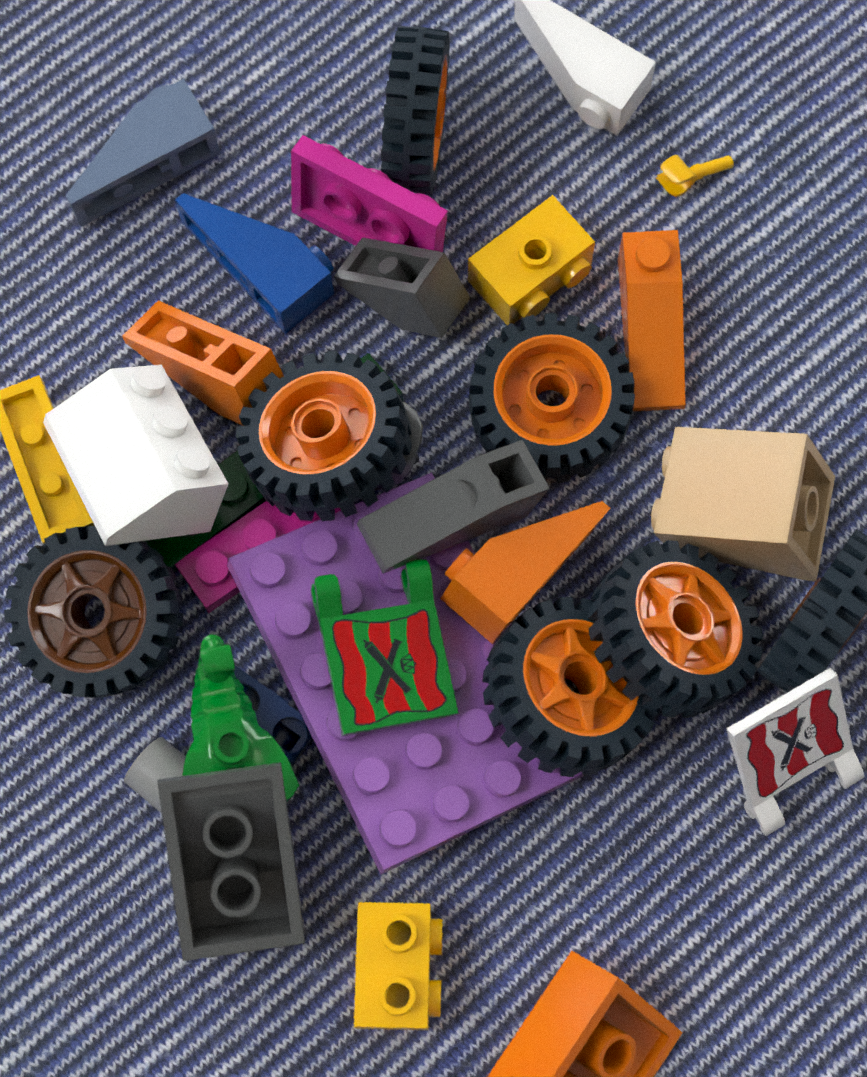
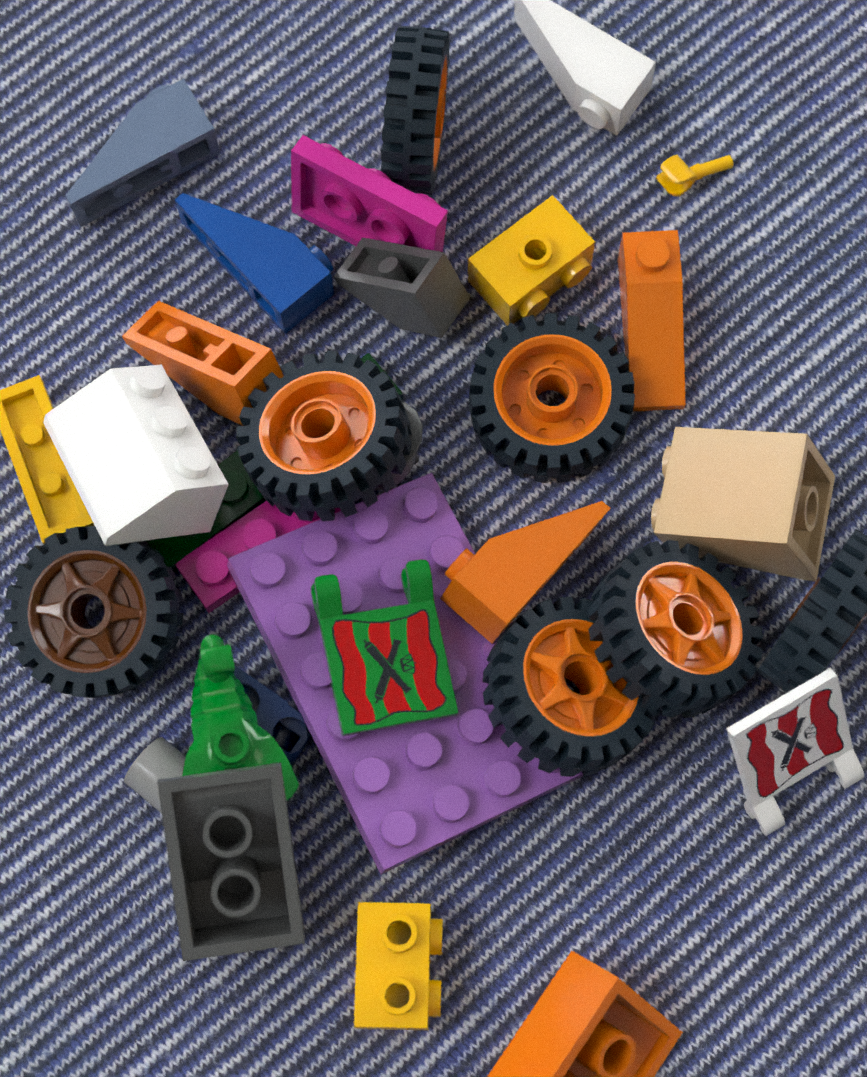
dark grey slope [357,440,550,574] -> none

